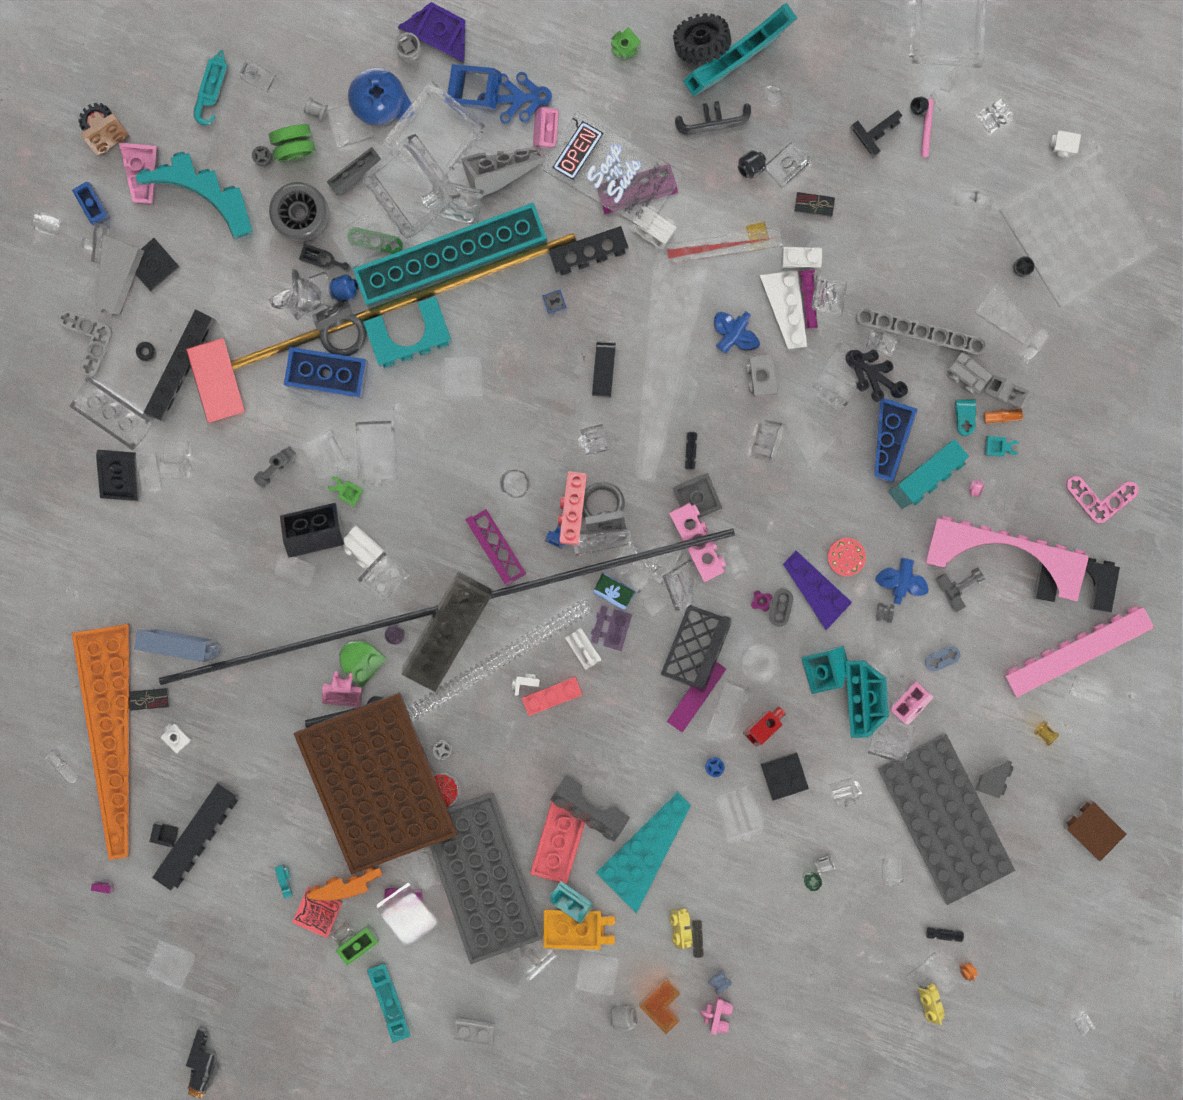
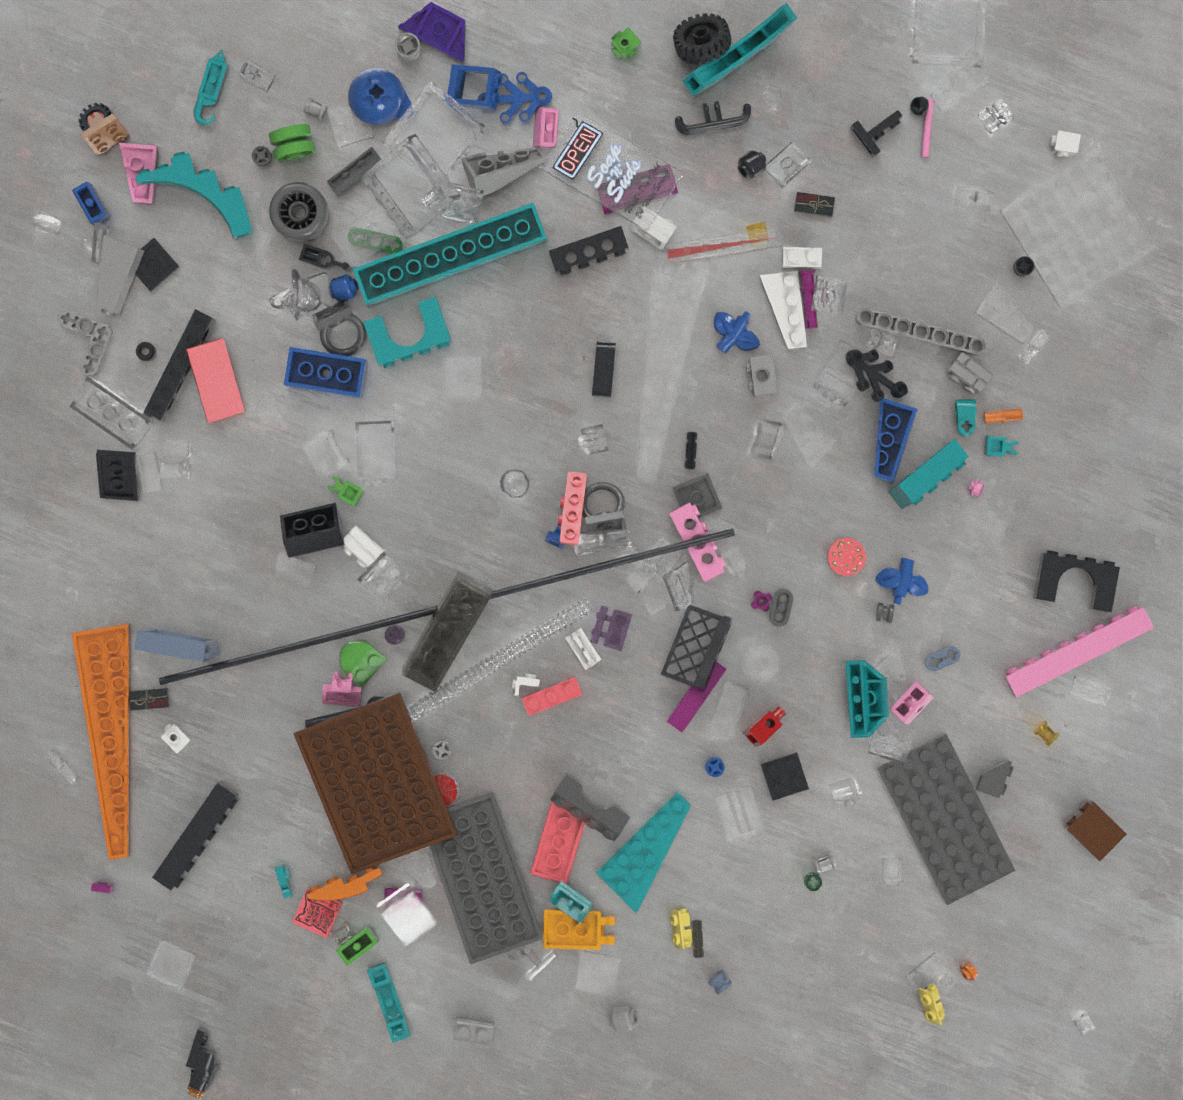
black panel [149,822,179,847] -> none
pearl gold piece [230,233,576,370] -> none
dark grey bar [254,447,296,488] -> none
magenta fence [465,509,526,586] -> none
tile [542,290,567,314] -> none
dark green piece [593,572,636,610] -> none
clear orange brick [639,977,680,1034] -> none
bright pink hips [700,997,733,1035] -> none
dark purple wing [783,550,852,630] -> none
teal slope [801,646,848,694] -> none
bright pink arch [926,516,1089,602] -> none
black axle [926,927,964,942] -> none
dark grey bar [935,567,986,612] -> none
light grey brick [985,374,1033,410] -> none
bright pink beam [1066,476,1139,523] -> none

